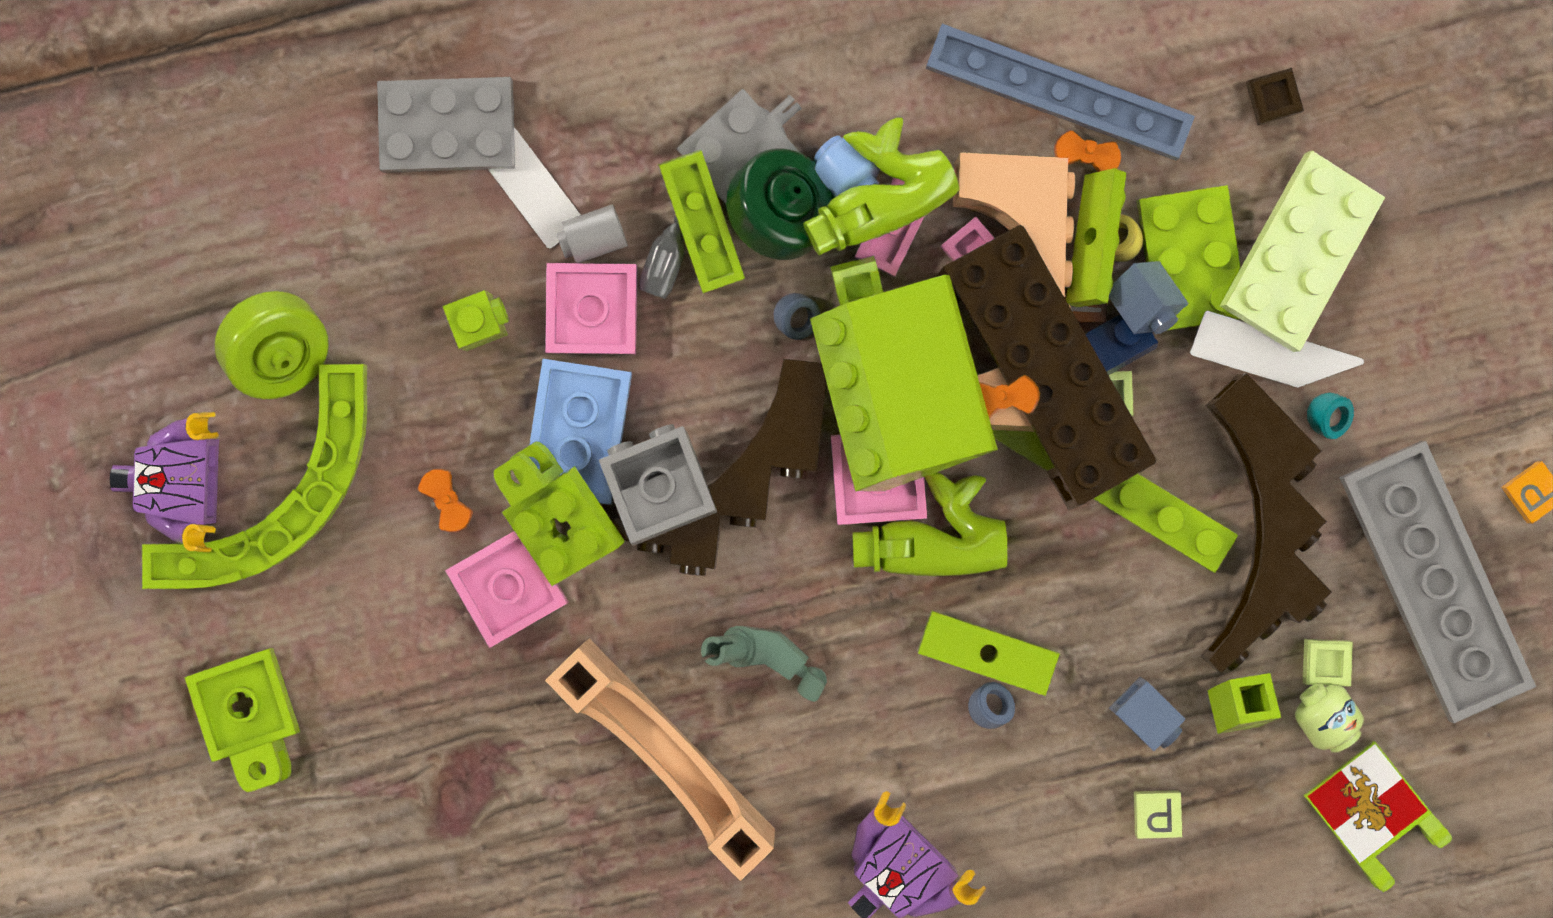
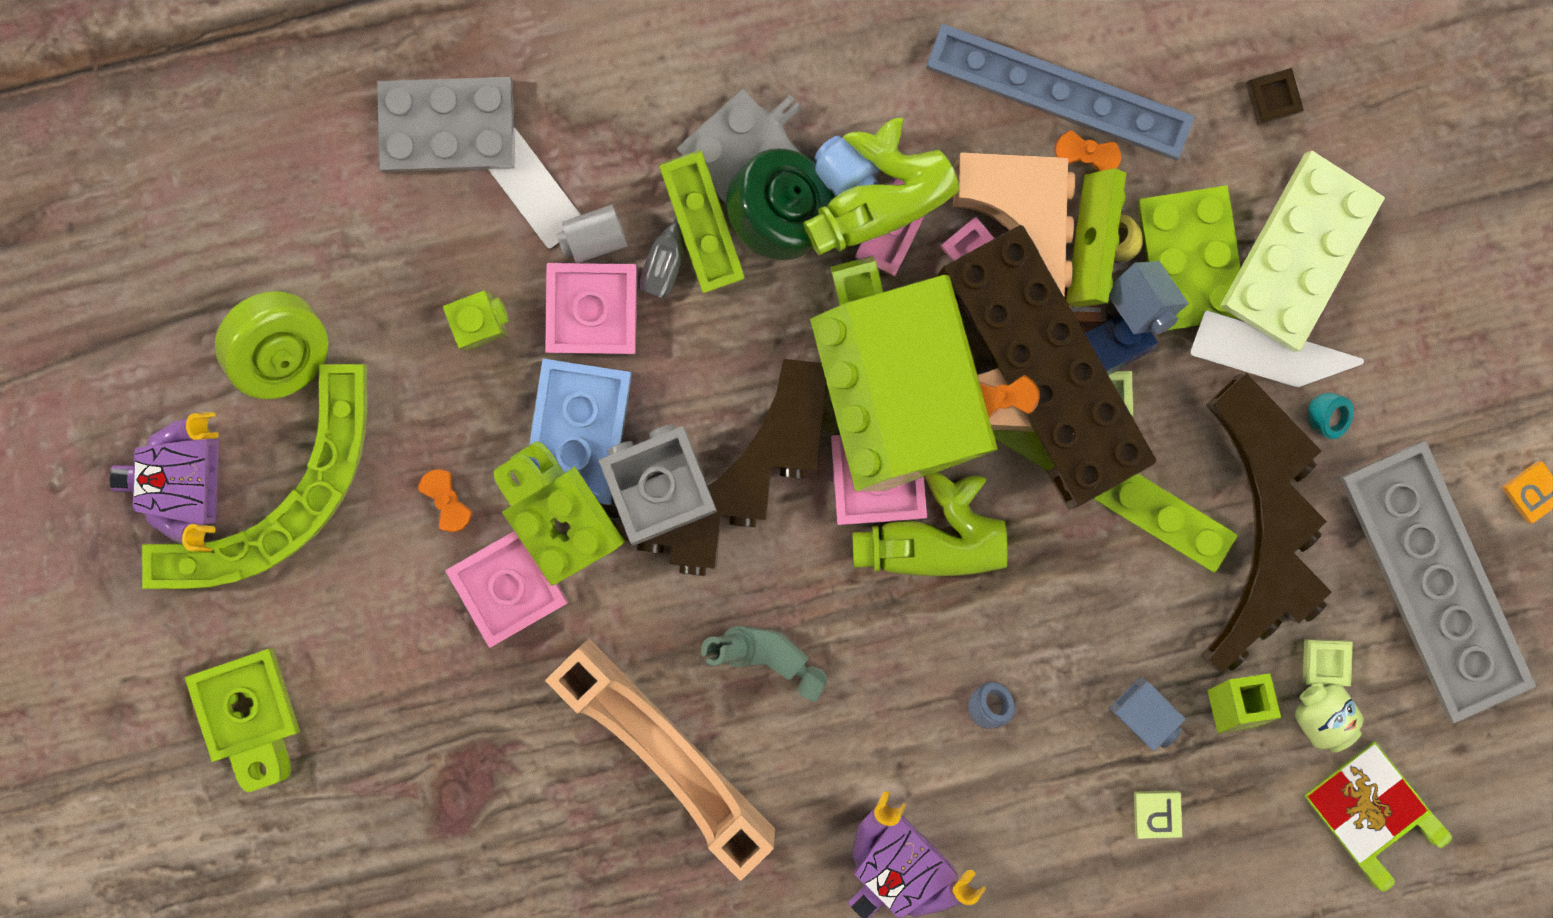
sand blue piece [773,293,820,340] -> none
lime tile [917,610,1060,696] -> none

